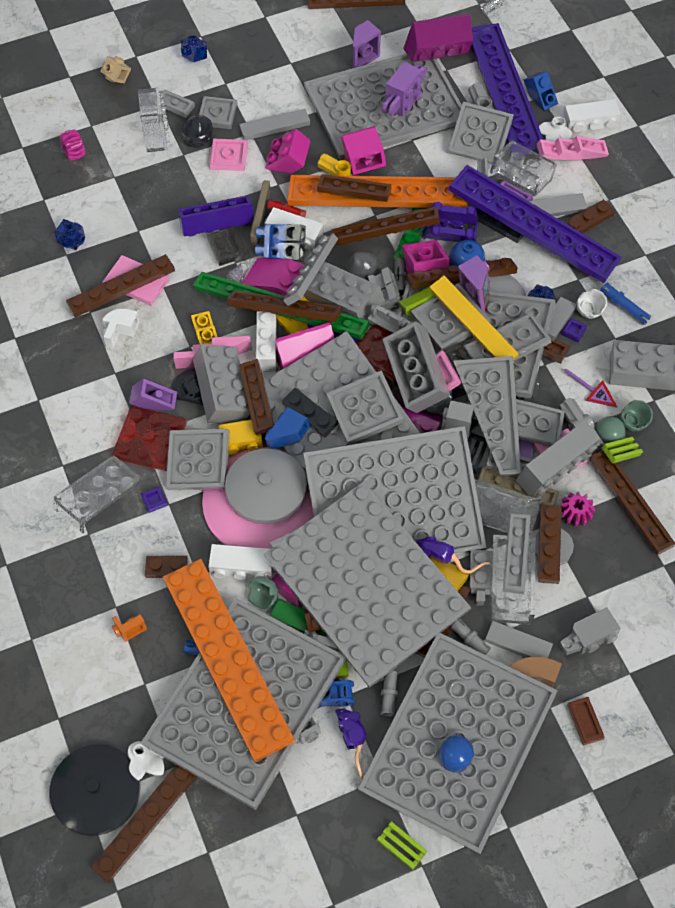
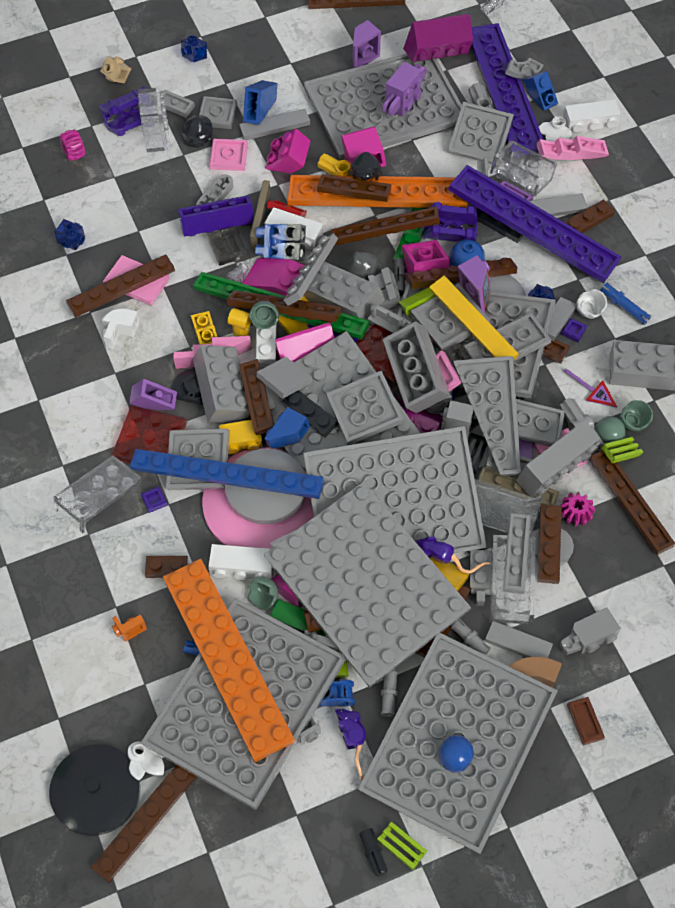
none -> dark purple piece [99,86,154,136]
none -> blue plate [130,449,325,499]
none -> light grey beam [196,174,233,205]
none -> yellow piece [228,308,251,336]
none -> blue slope [243,80,278,125]
none -> sand green hair [250,300,279,329]
none -> light grey tile [256,356,313,399]
none -> black hair [349,152,382,181]
none -> black axle [359,828,388,876]
none -> light grey tile [505,58,544,79]

